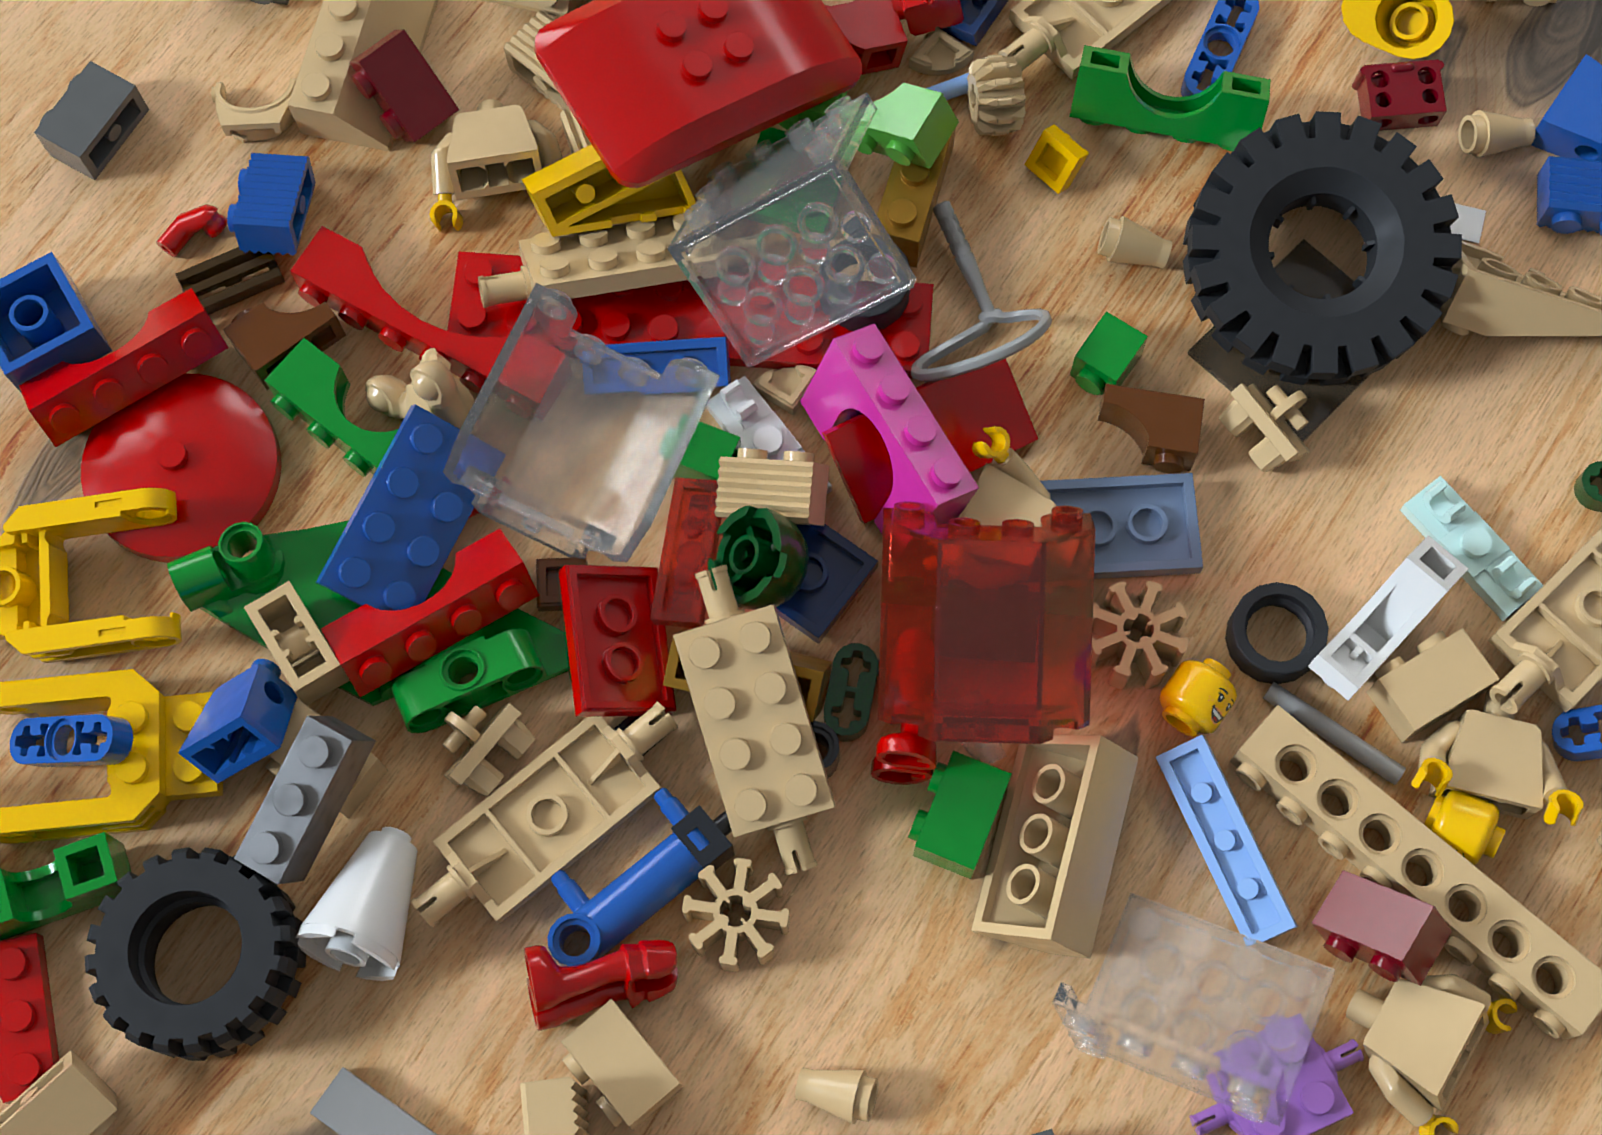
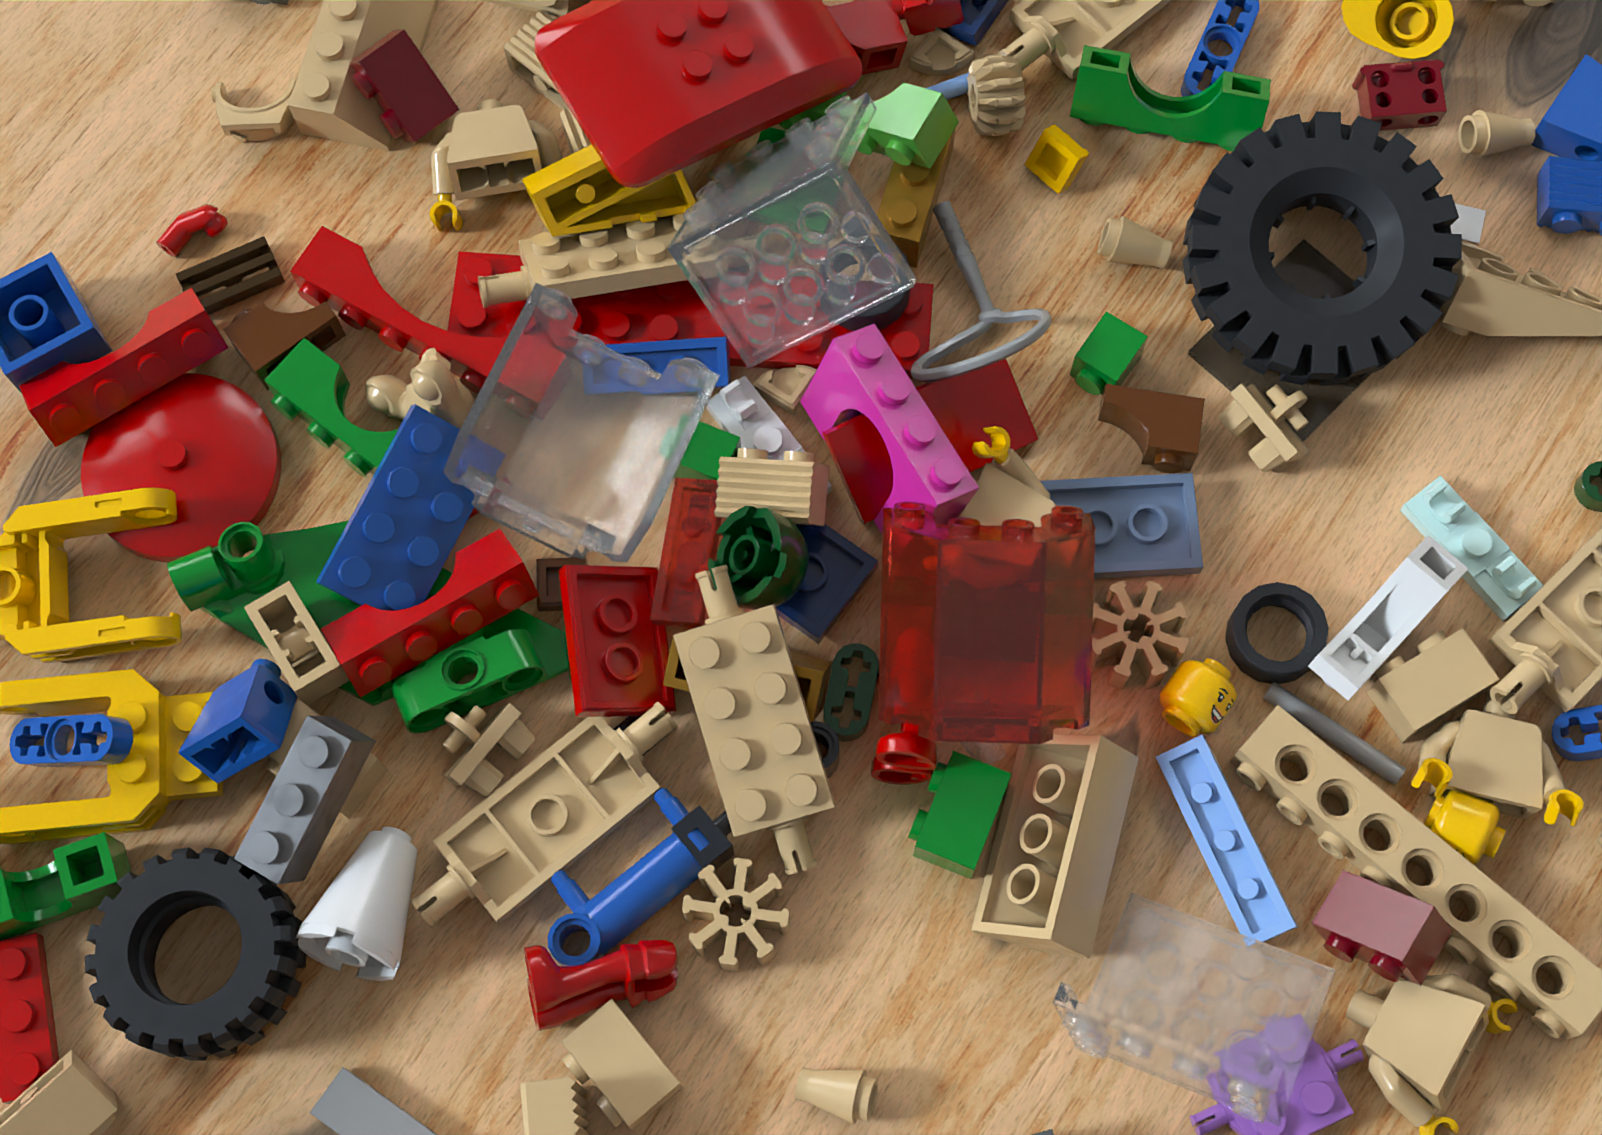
dark grey brick [34,61,149,180] -> none
blue brick [227,153,316,256] -> none

